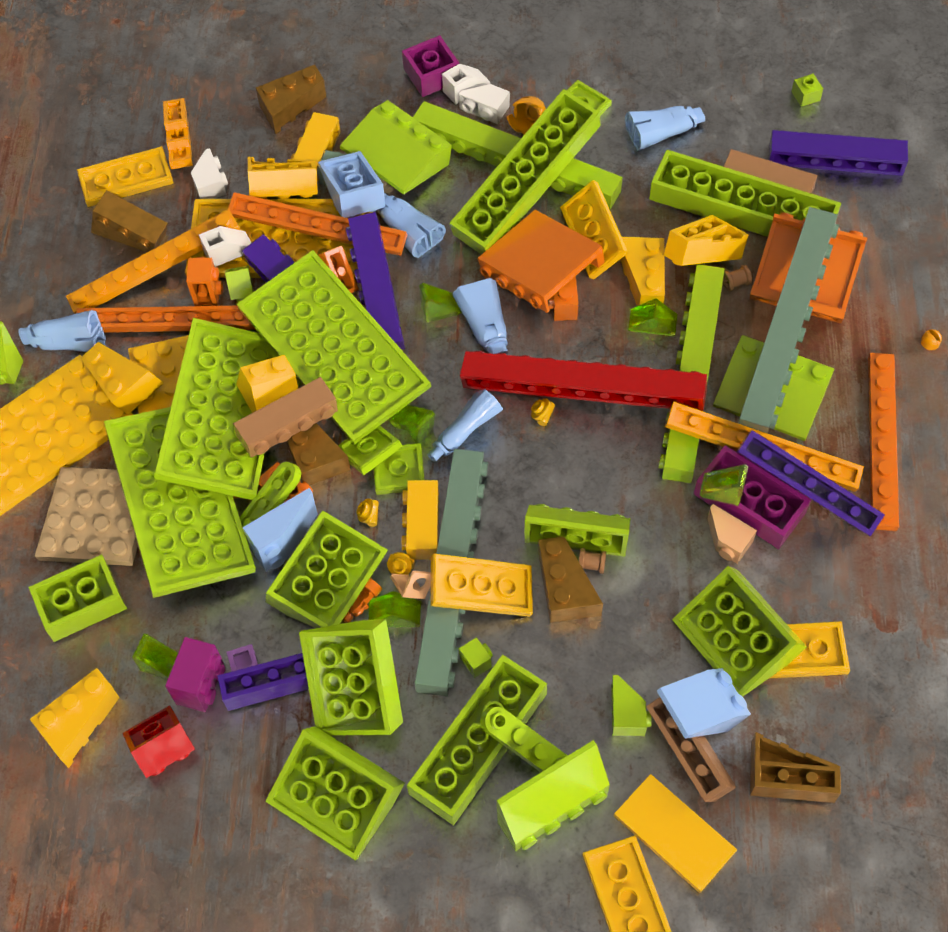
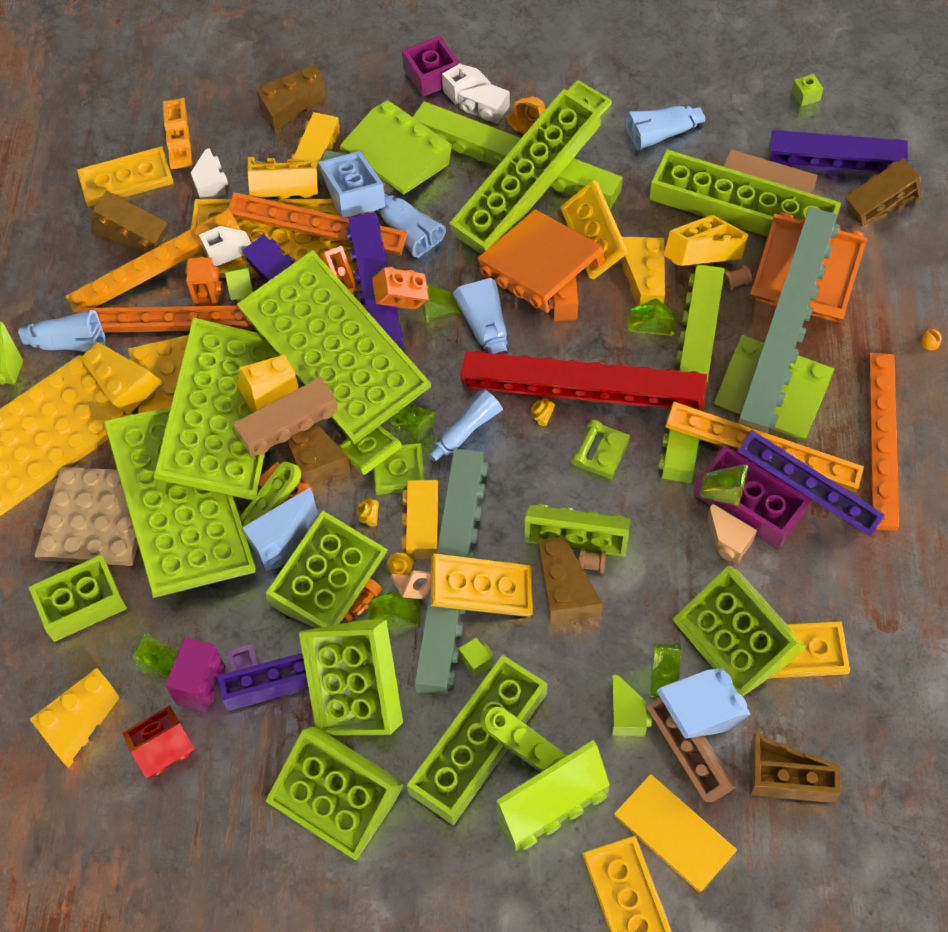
none -> orange brick [372,267,429,310]
none -> lime plate [571,419,630,480]
none -> clear neon green slope [650,643,682,697]
none -> pearl gold wedge [845,158,922,226]

